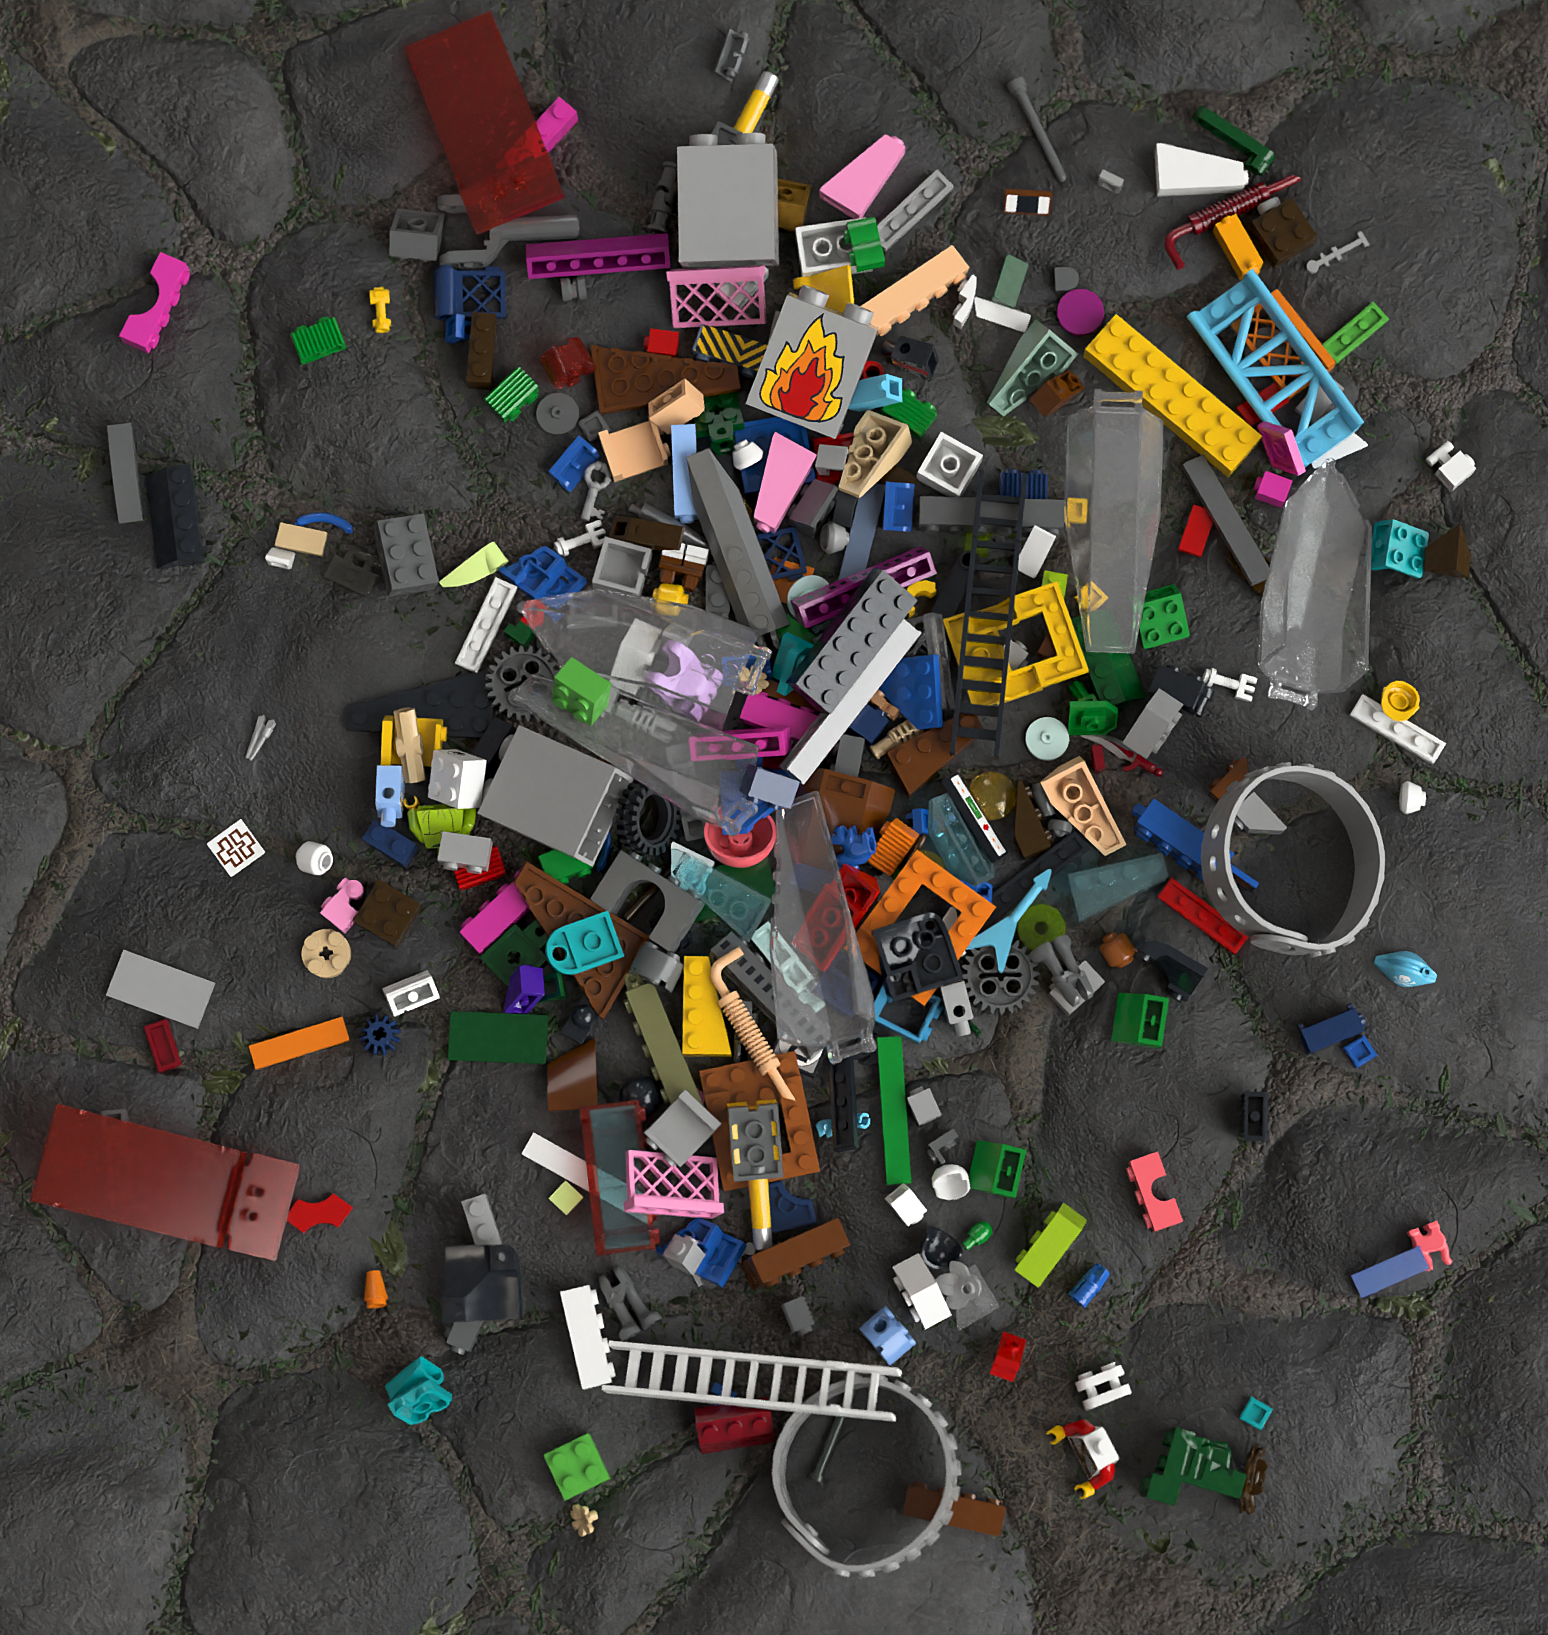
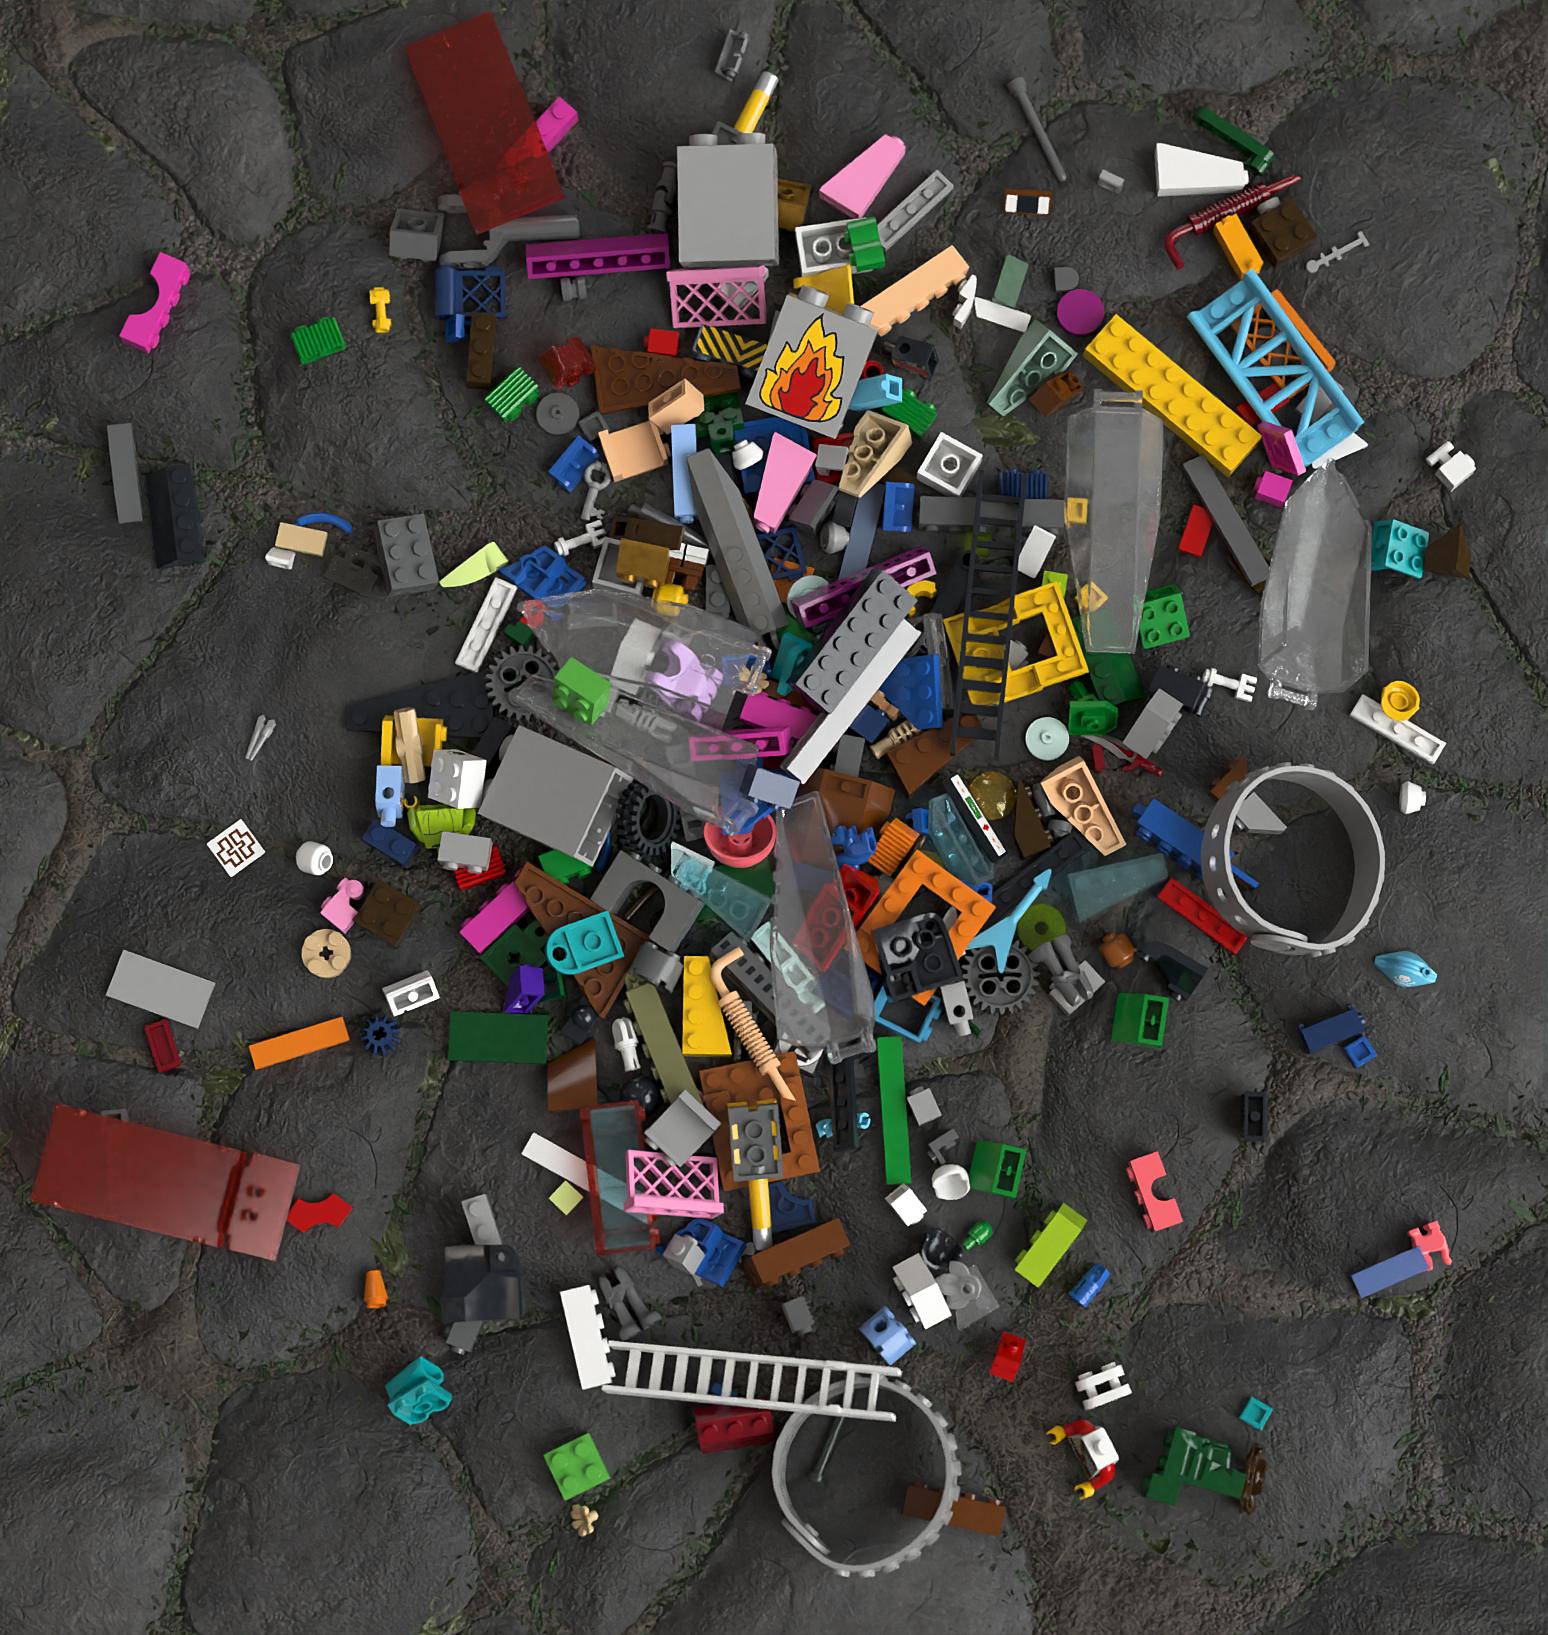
bright green tile [1322,302,1389,365] -> none
none -> white arm [612,1018,641,1072]
none -> pearl gold slope [616,538,670,588]

